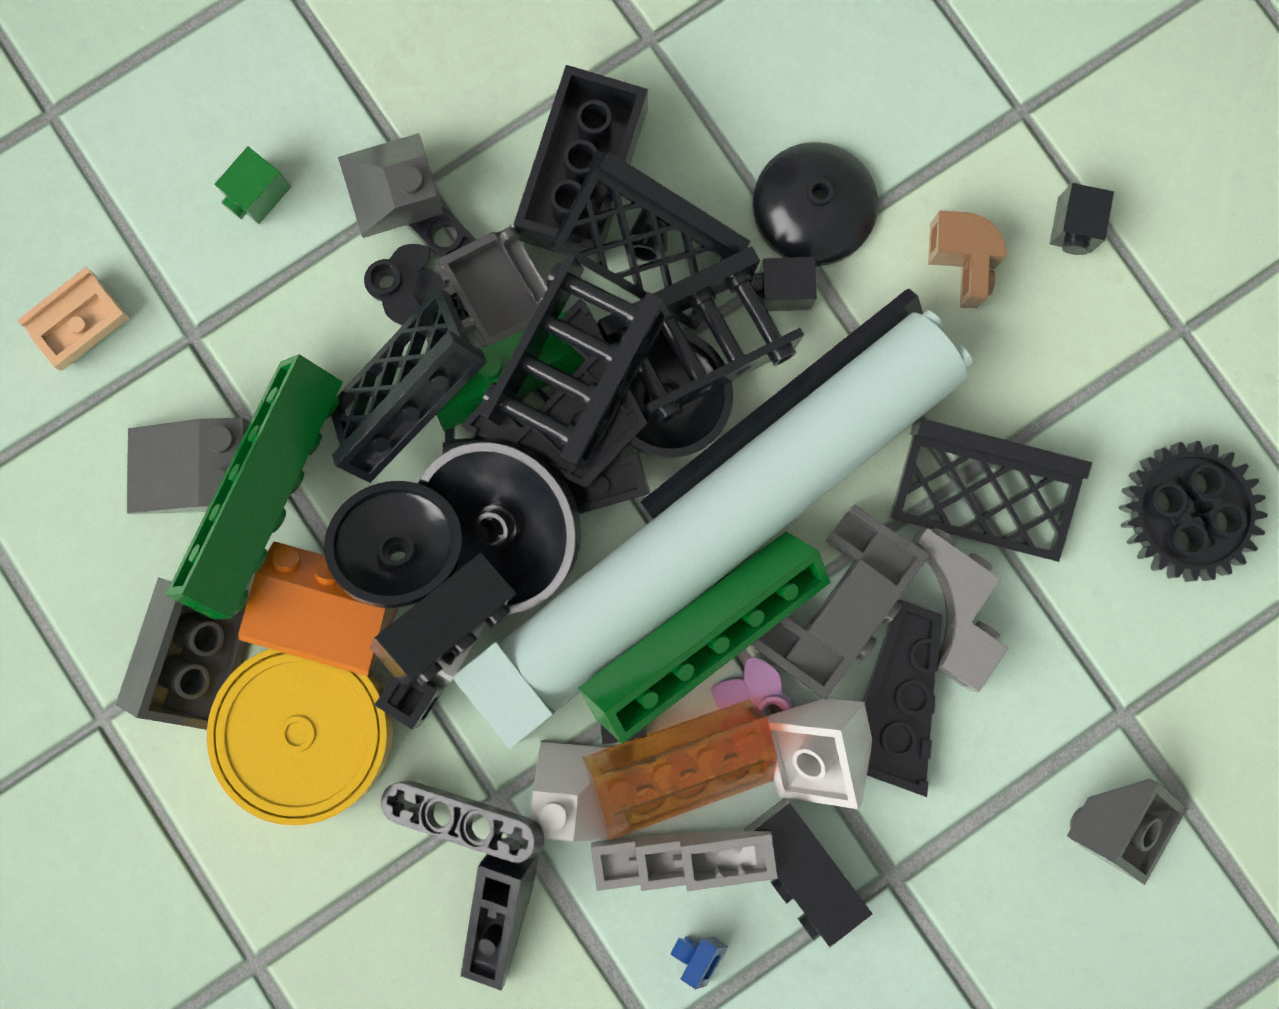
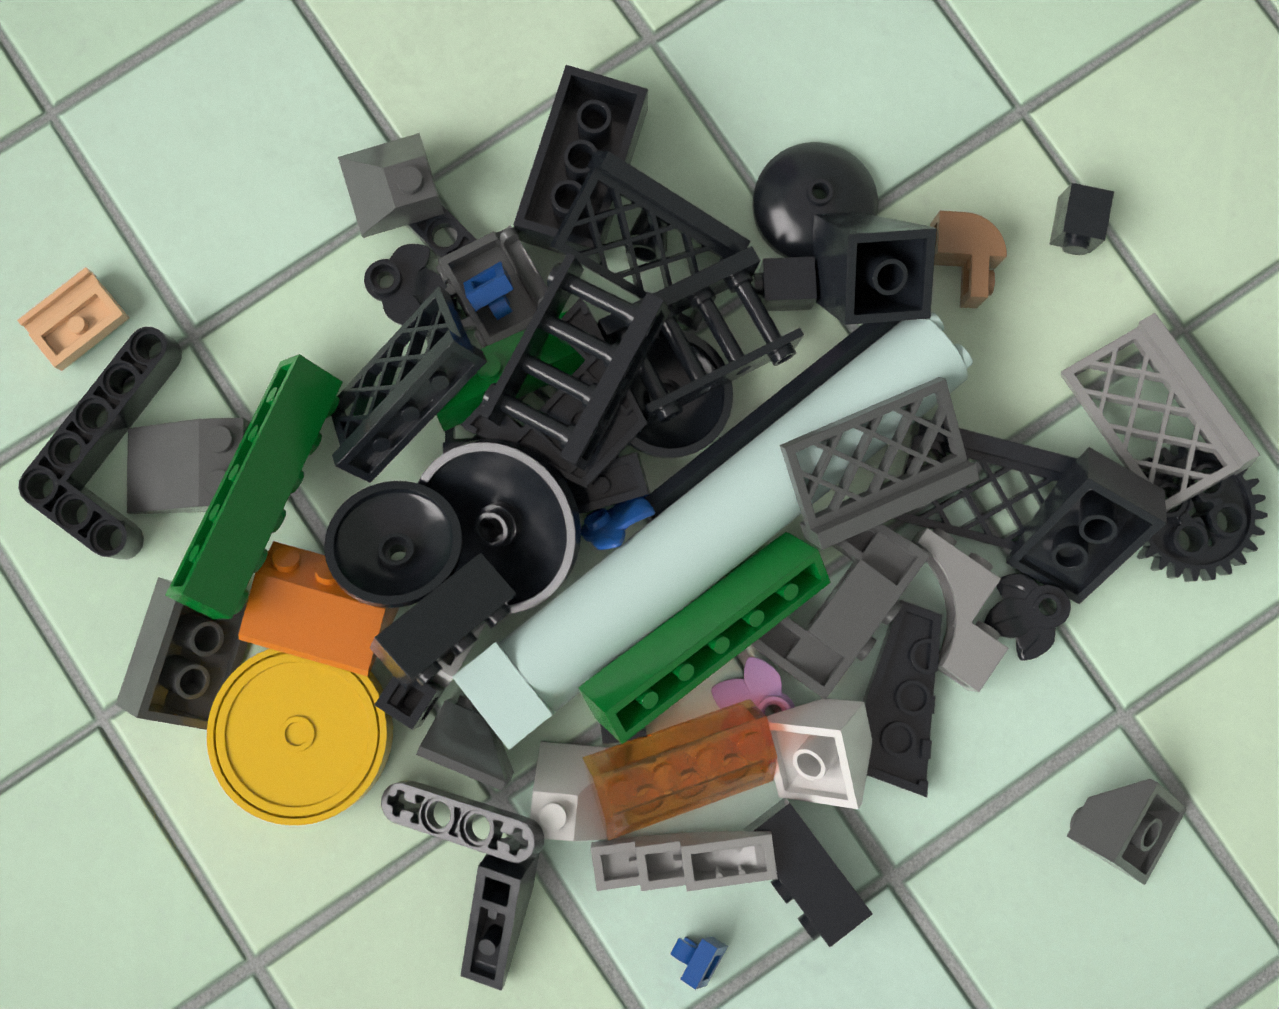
green brick [214,146,291,224] -> none
none -> black beam [18,327,182,560]
none -> dark grey slope [416,694,514,791]
none -> blue tile [463,261,514,320]
none -> blue plate [581,494,655,550]
none -> dark grey fence [780,377,980,550]
none -> black slope [813,212,936,325]
none -> black plate [984,573,1071,661]
none -> black slope [1006,447,1167,604]
none -> light grey fence [1061,313,1260,512]

